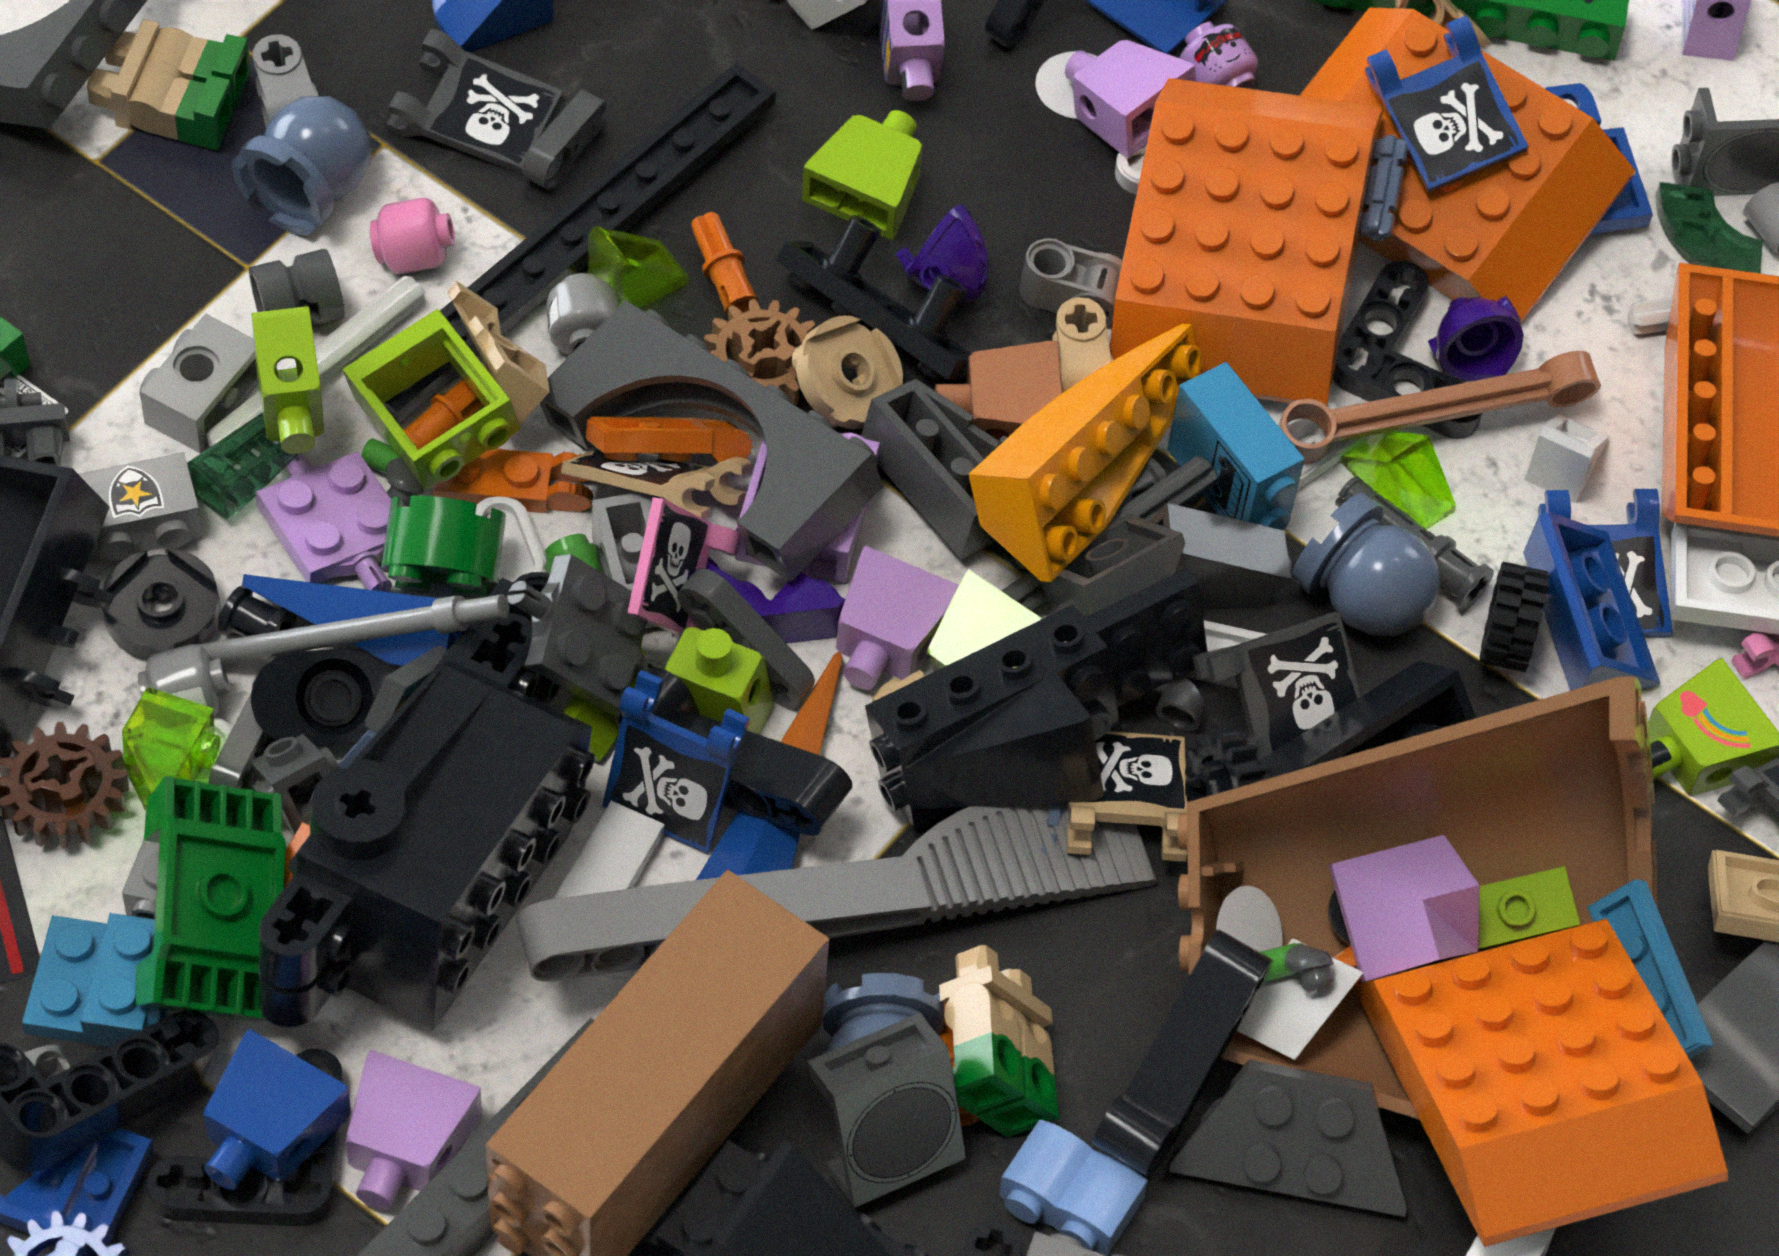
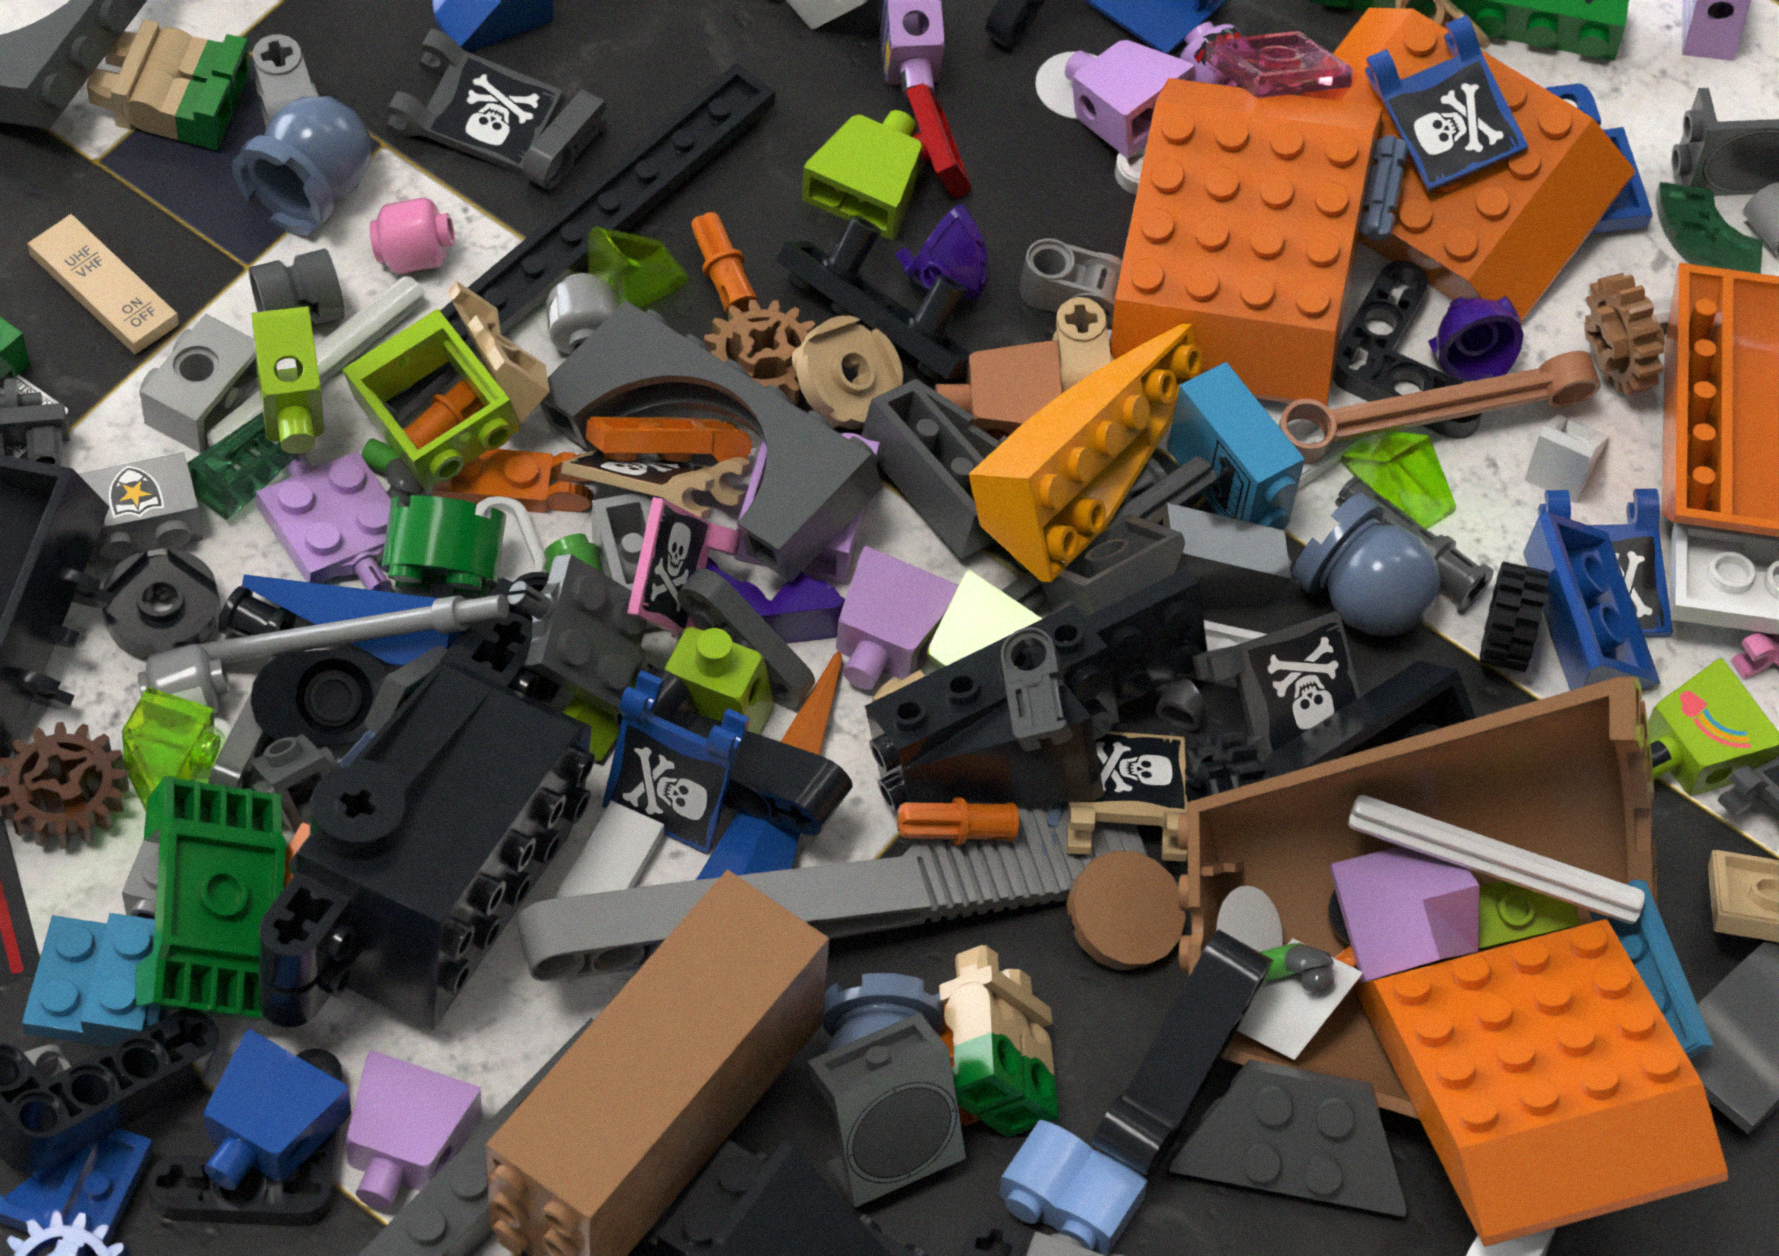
none -> tan tile [27,214,179,355]
none -> orange axle [897,797,1019,845]
none -> red plate [906,83,972,200]
none -> dark grey piece [1001,627,1073,751]
none -> medium nougat tile [1066,851,1186,970]
none -> clear pink tile [1205,31,1353,98]
none -> white axle [1348,795,1644,924]
none -> medium nougat gear [1584,273,1665,395]

